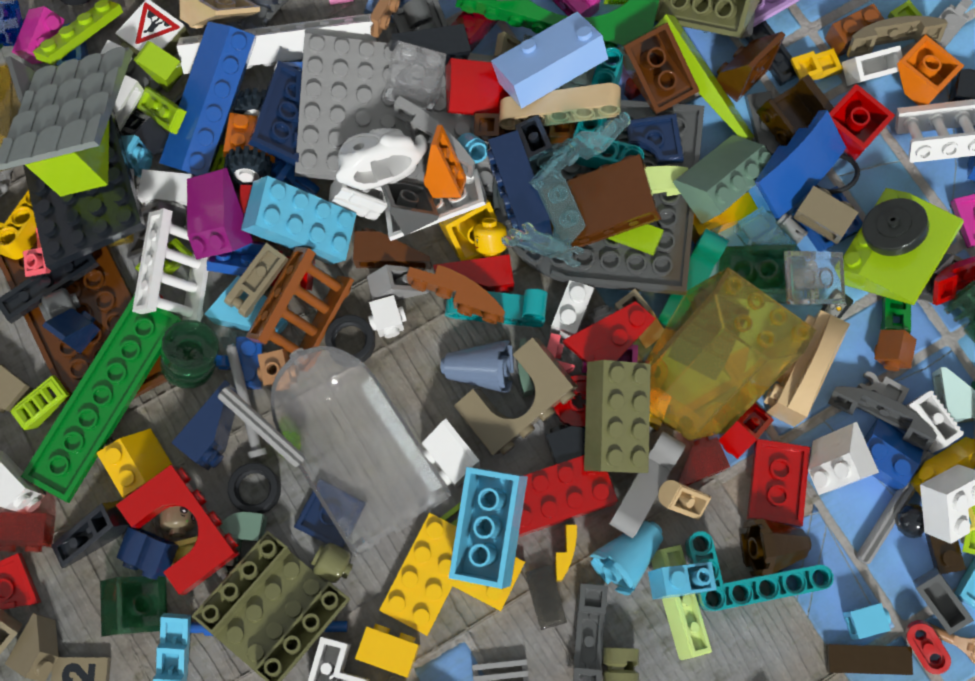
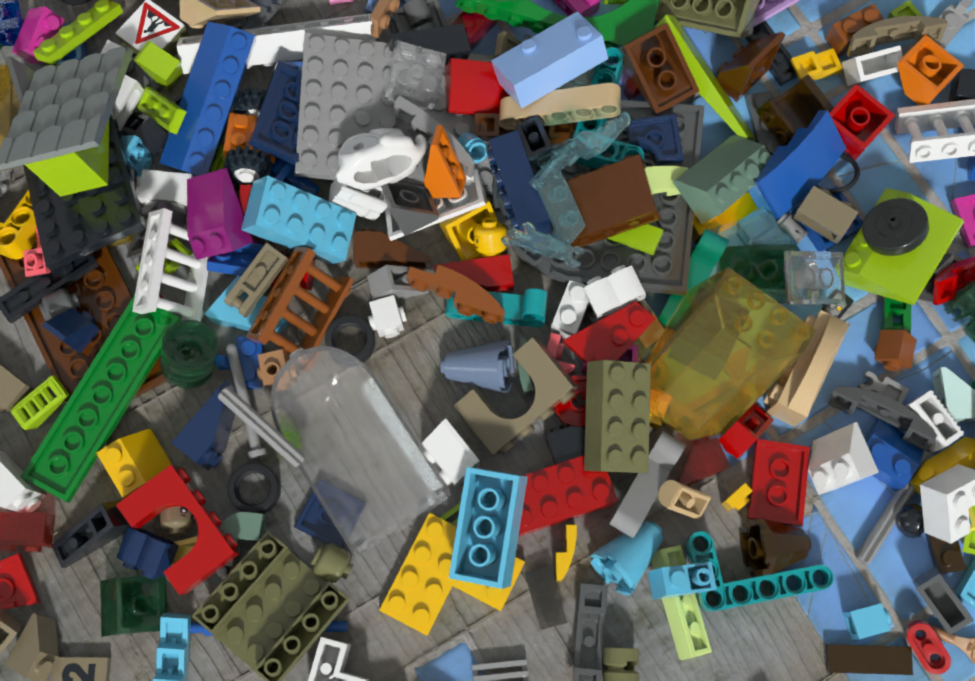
yellow brick [355,623,420,678] -> none
none -> white brick [584,265,646,320]
none -> yellow plate [721,483,752,512]

